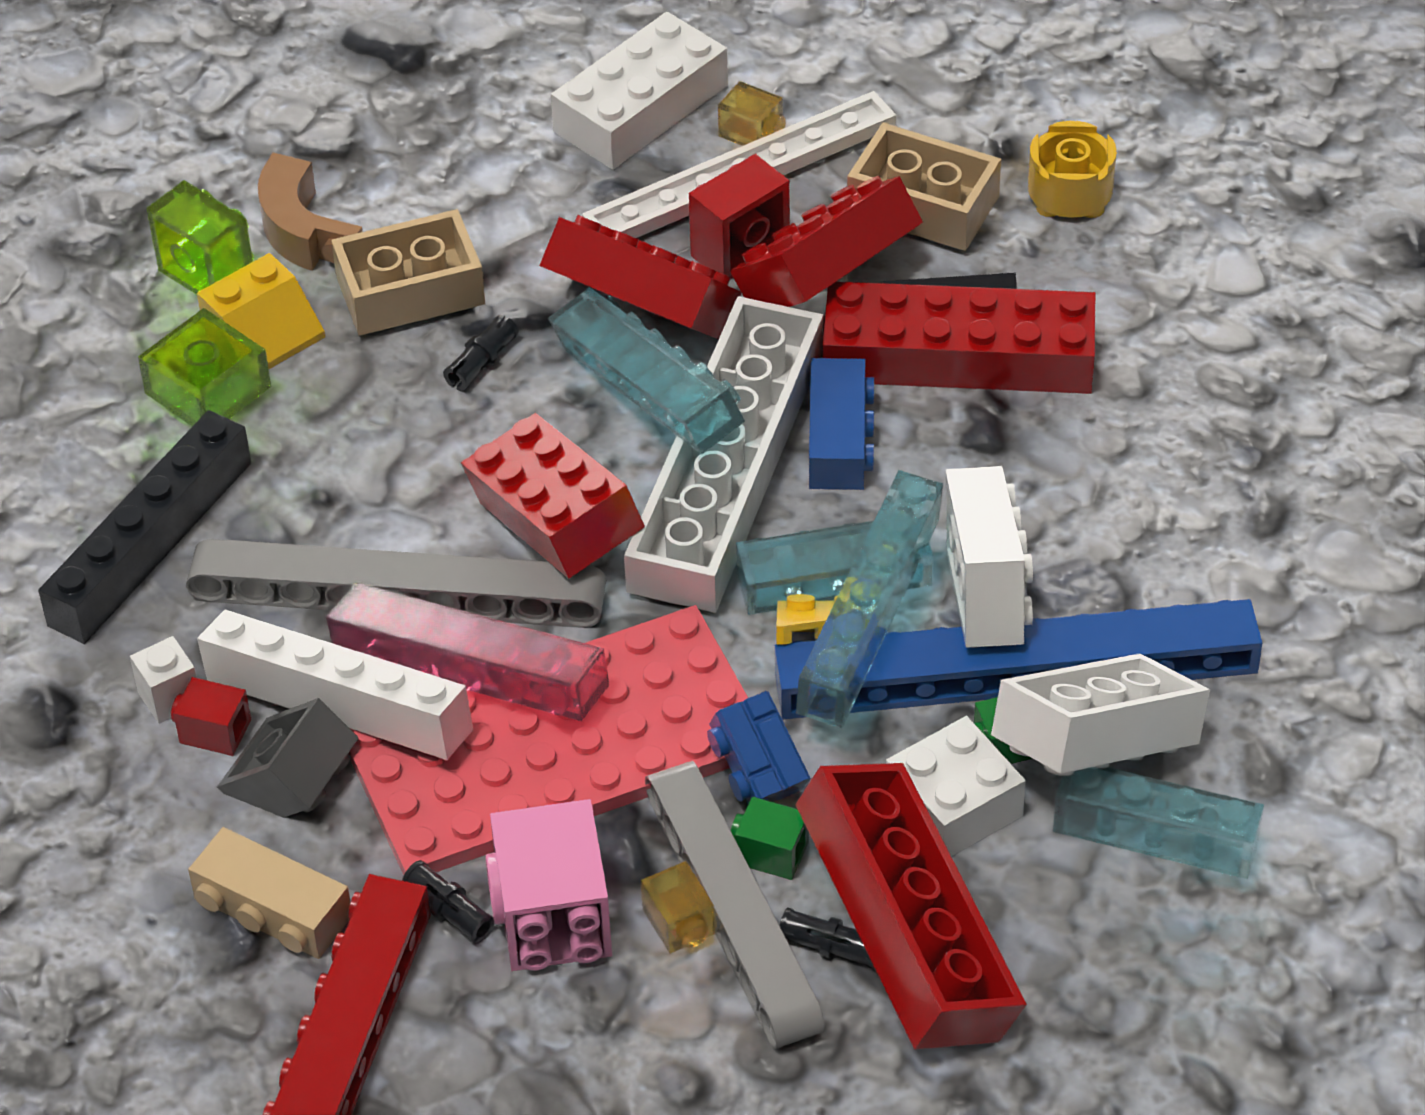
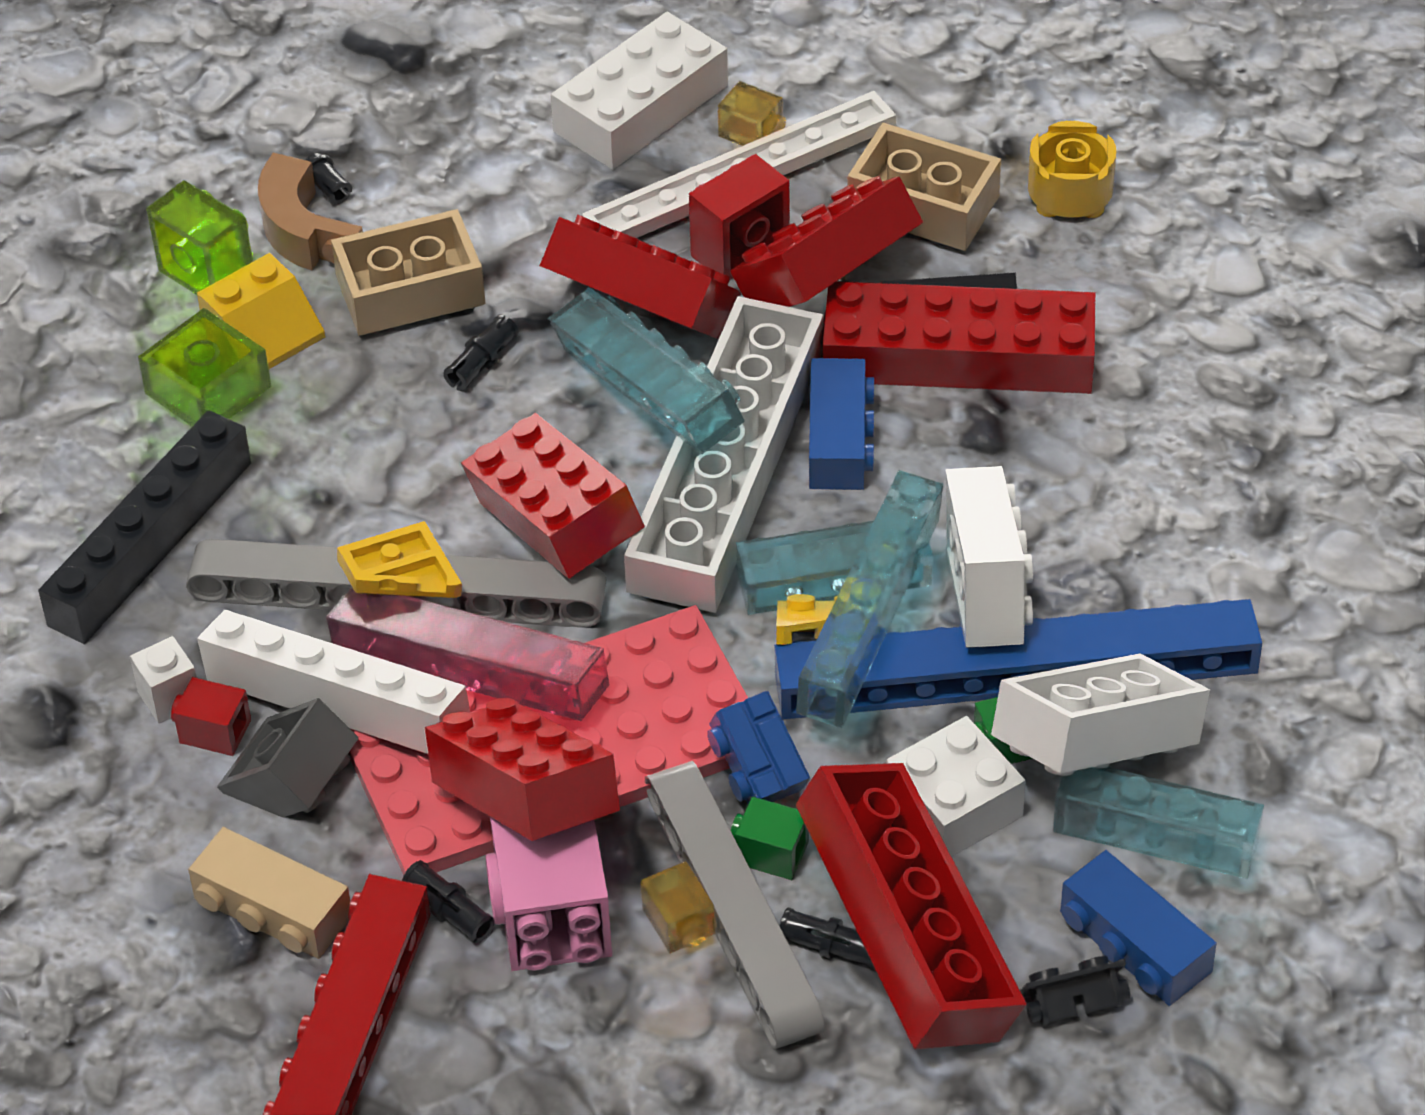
none -> black pin [306,153,352,205]
none -> yellow wing [337,521,462,598]
none -> red brick [425,698,620,841]
none -> black hinge [1020,956,1131,1026]
none -> blue brick [1060,850,1217,1006]

